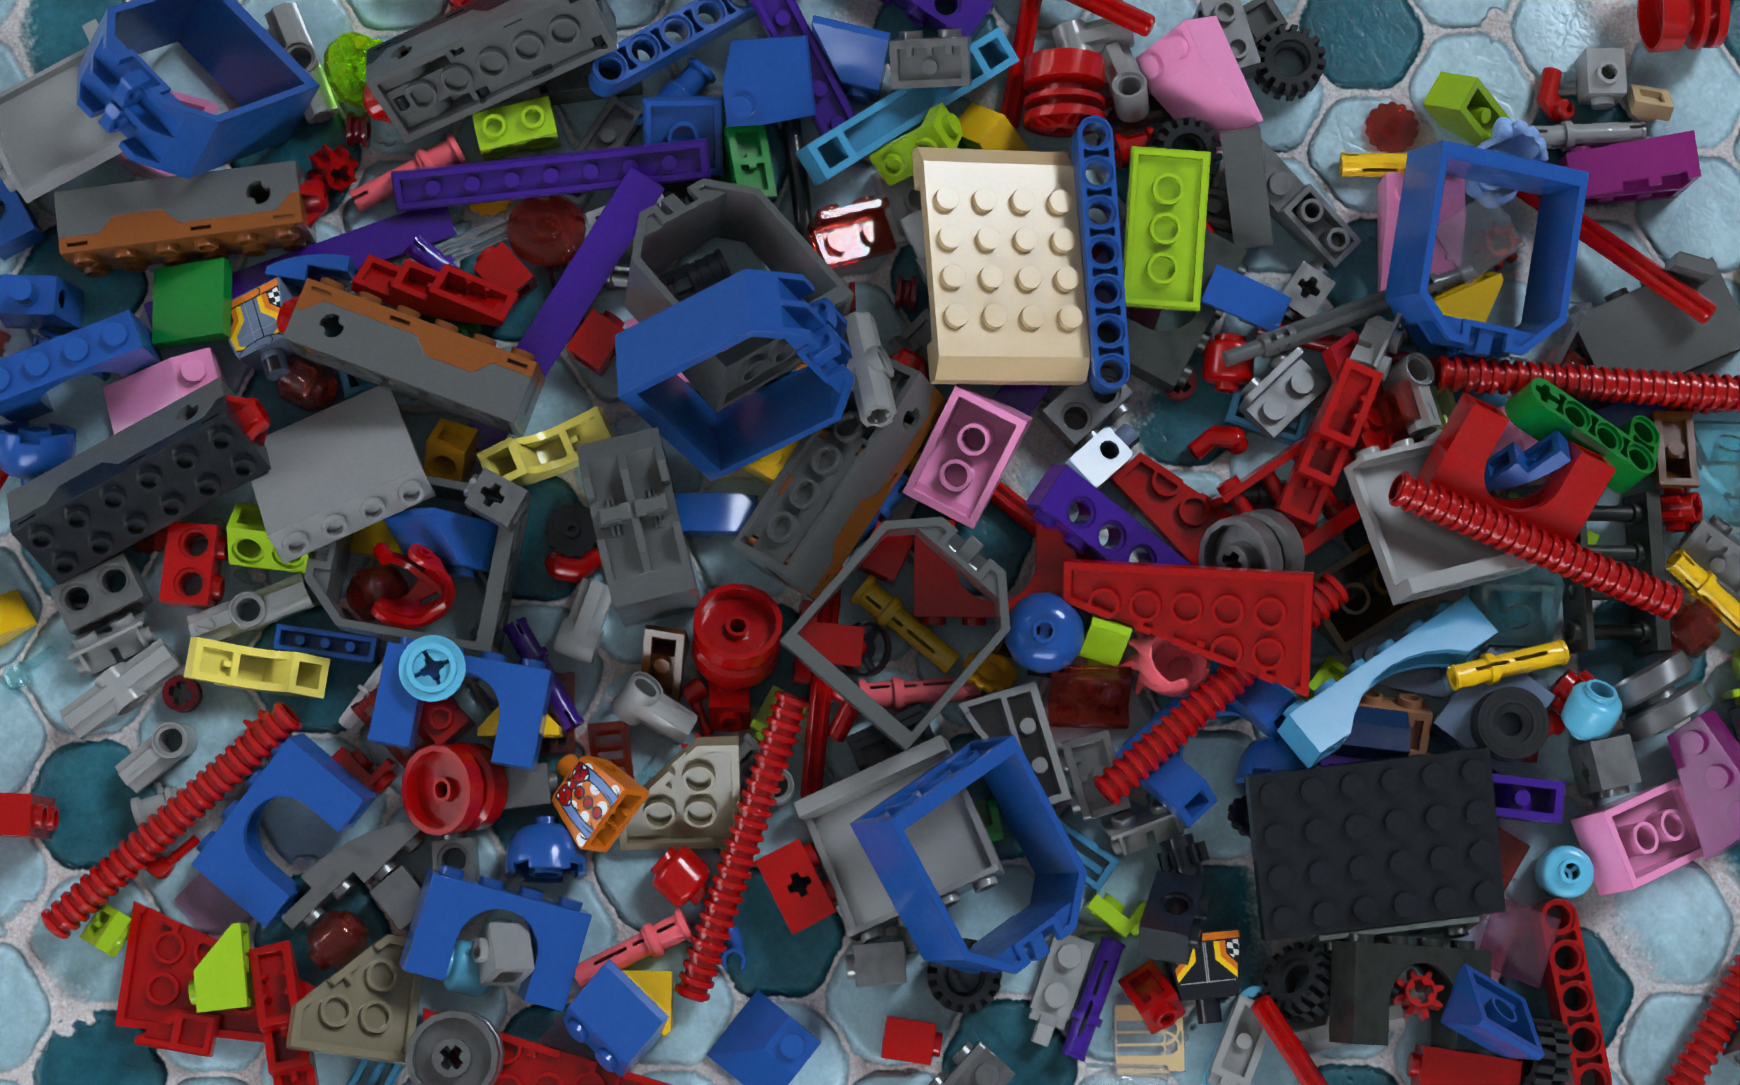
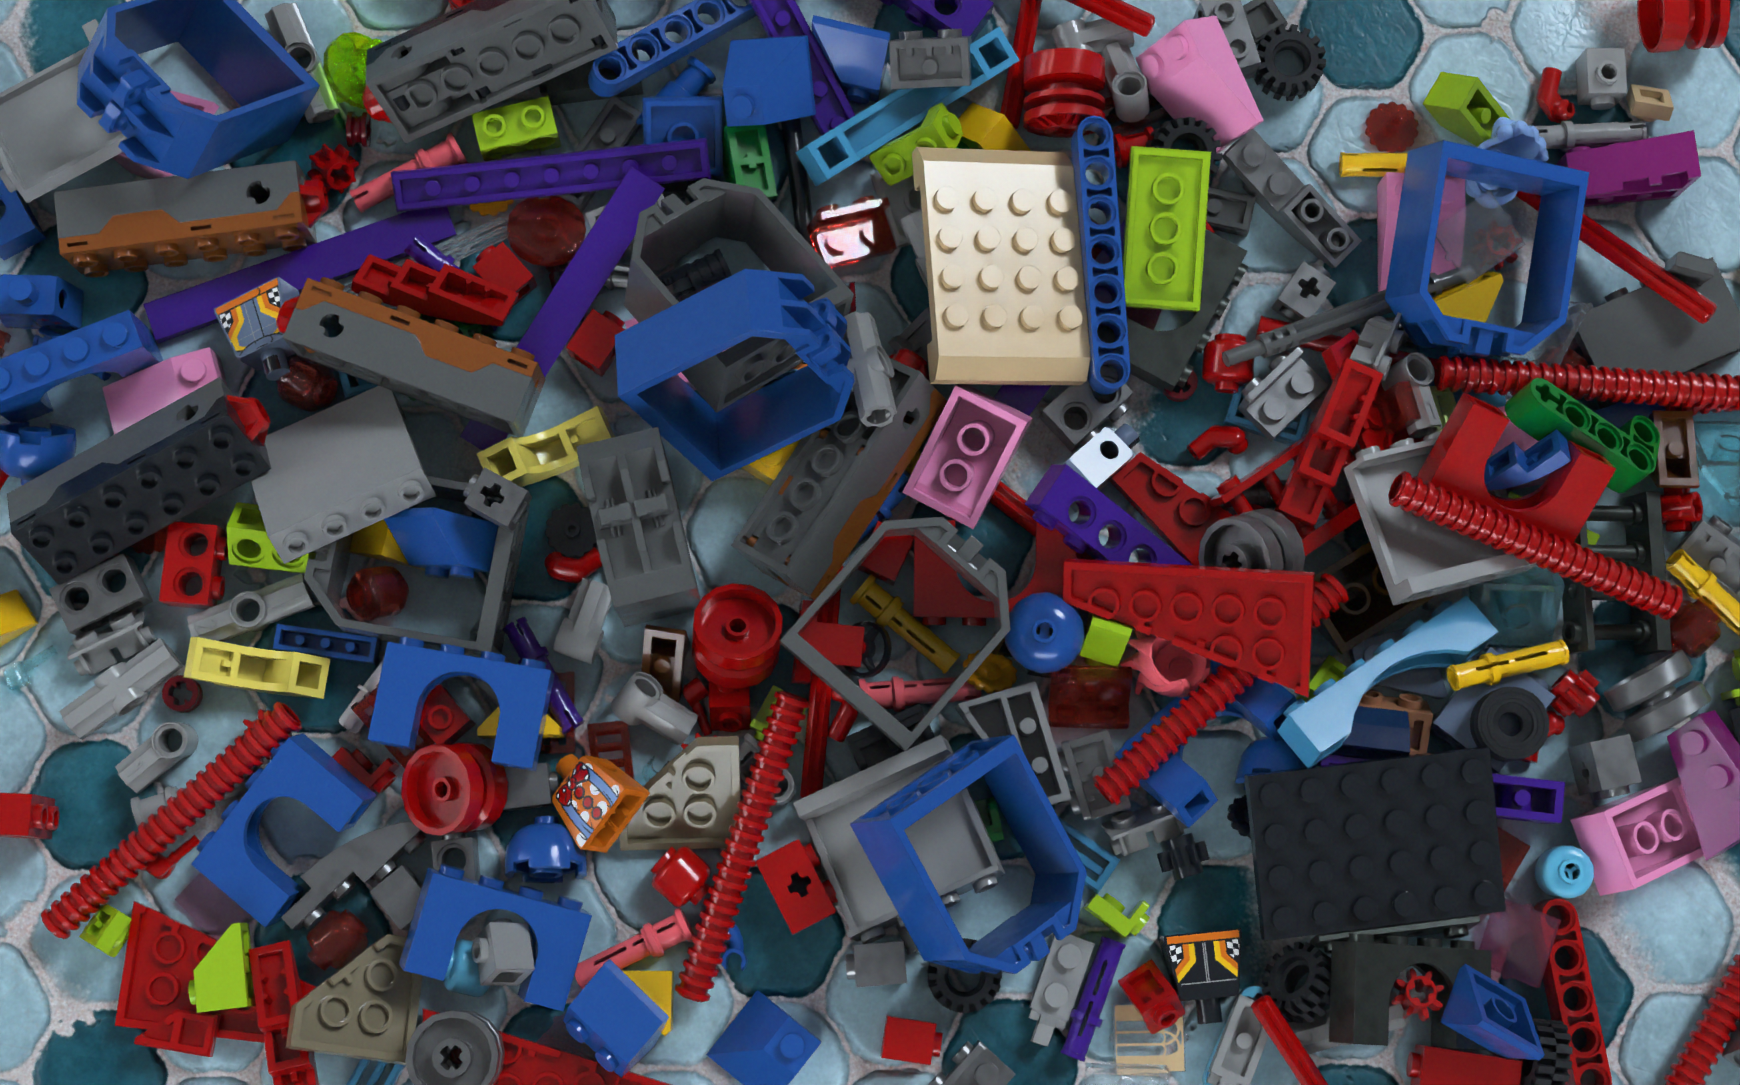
green tile [152,257,232,349] -> none
blue slope [265,254,357,288] -> none
red helmet [371,542,456,629] -> none
medium azure gear [398,635,467,703] -> none
light orange brick [424,418,478,482] -> none
blue slope [674,492,758,538] -> none
dark red bush [895,275,917,311] -> none
black brick [1139,870,1212,965] -> none
blue slope [1201,264,1292,332] -> none
dark grey tile [1220,126,1274,249] -> none
medium azure head [1561,679,1622,741] -> none

